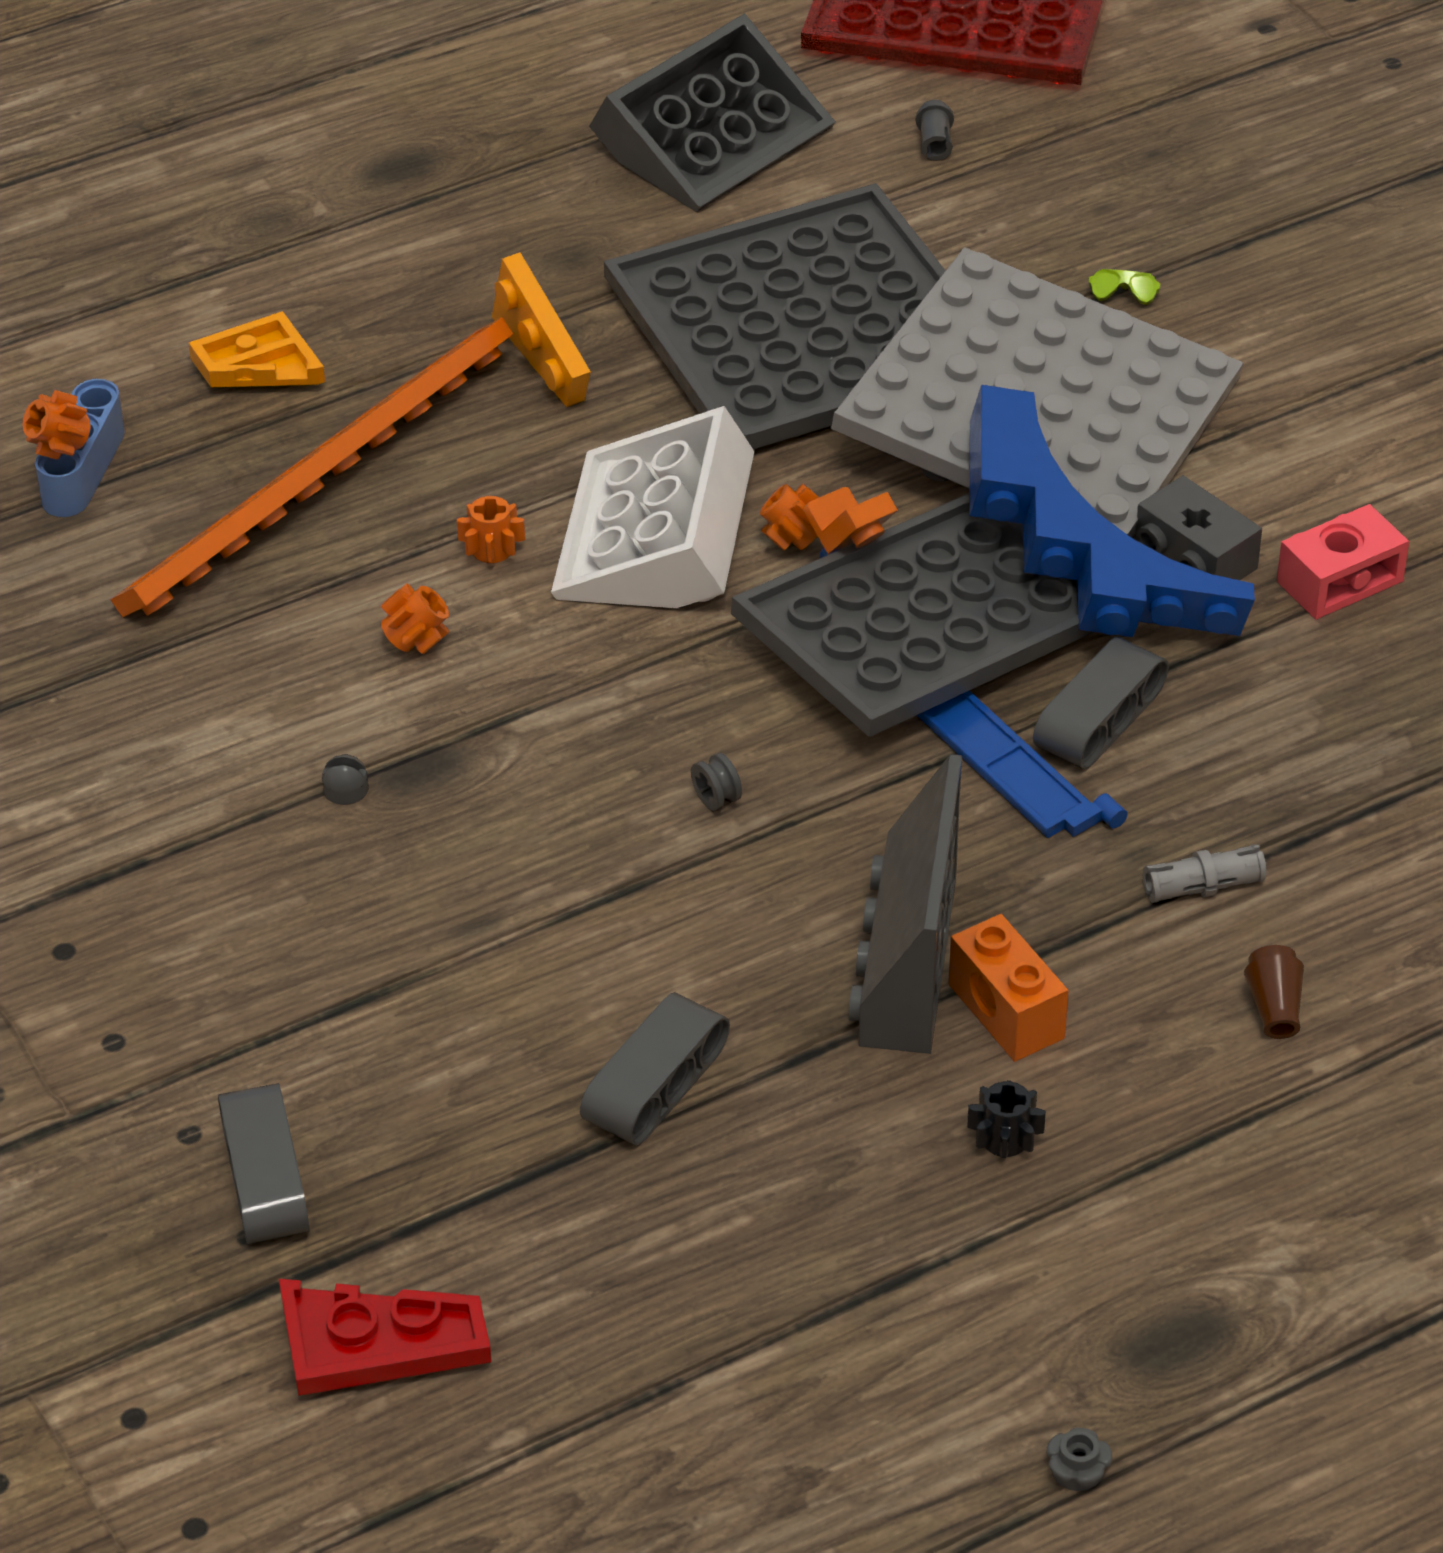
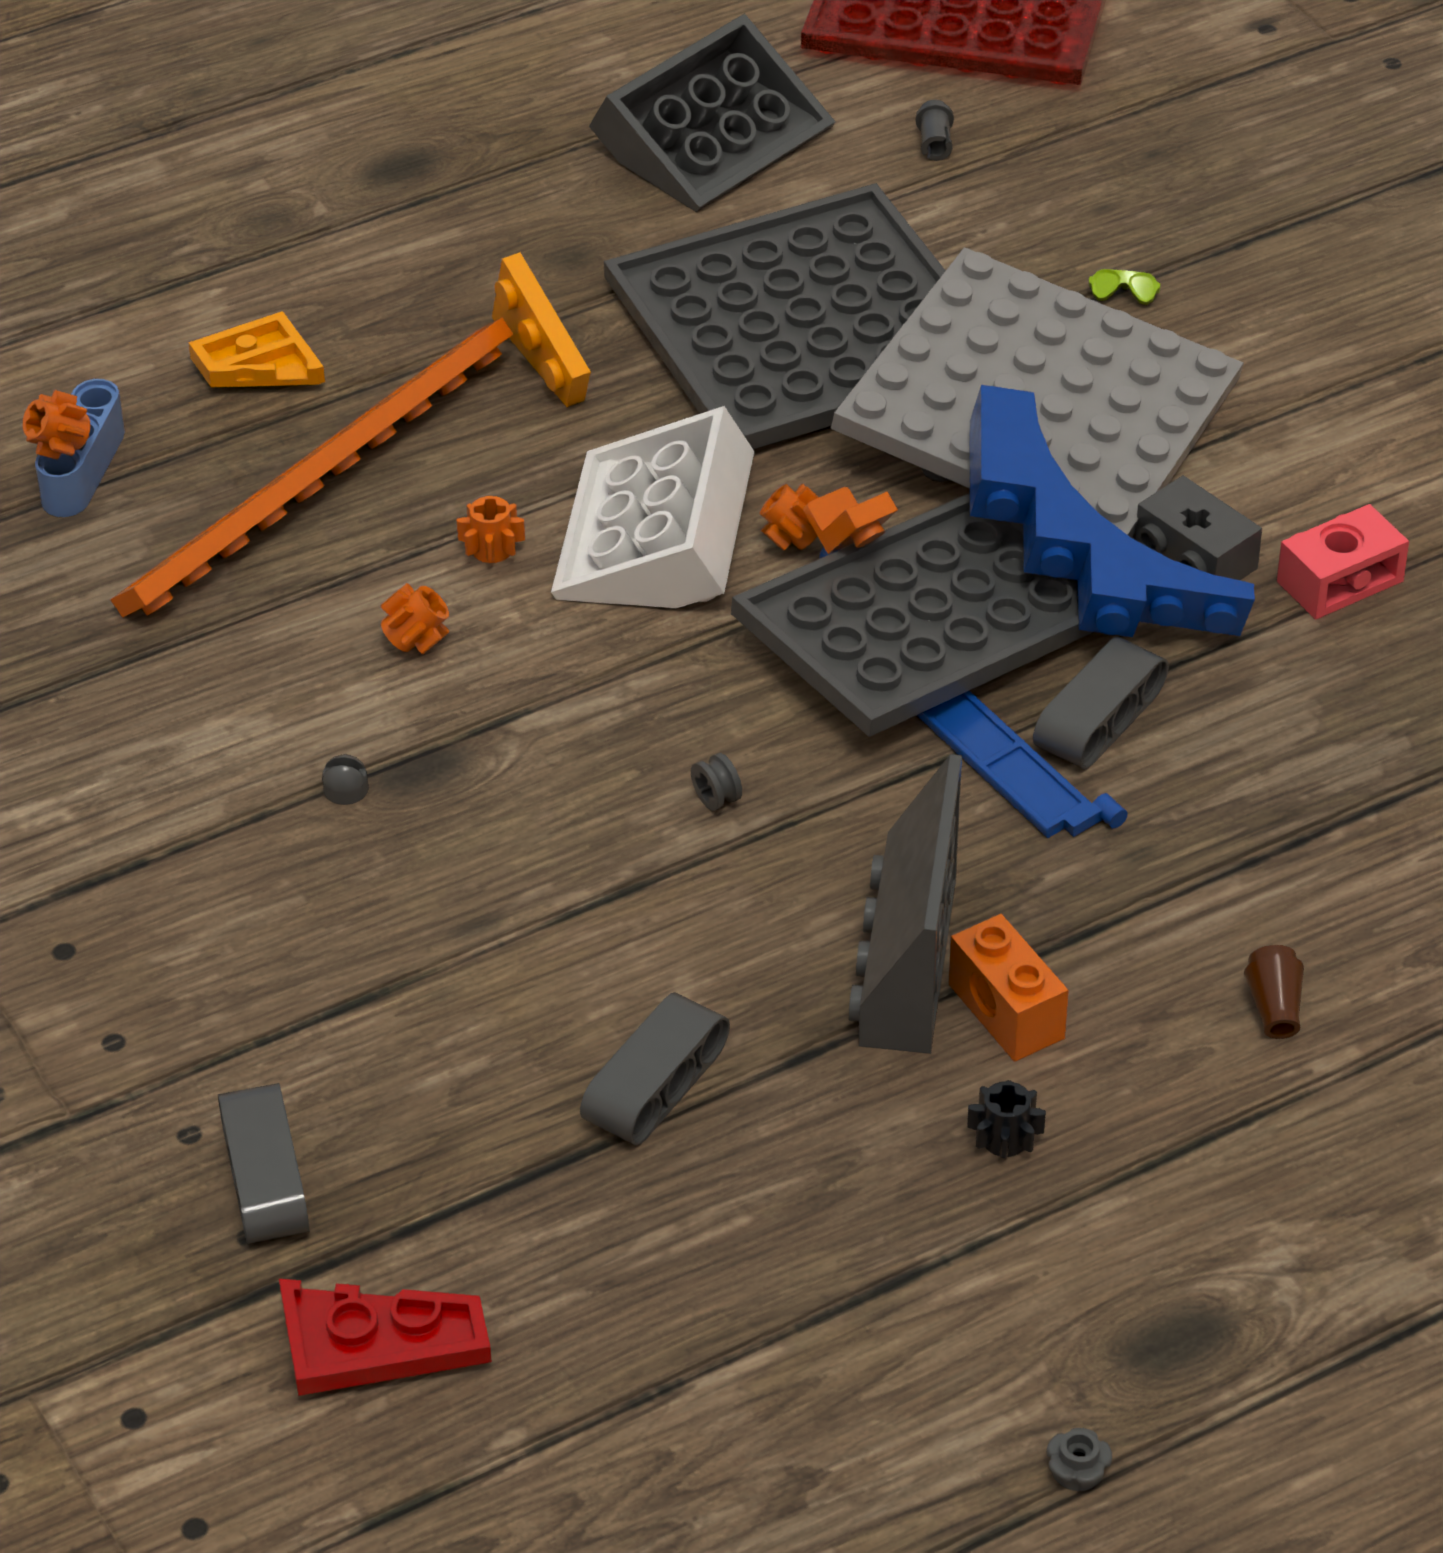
light grey pin [1143,844,1267,903] -> none

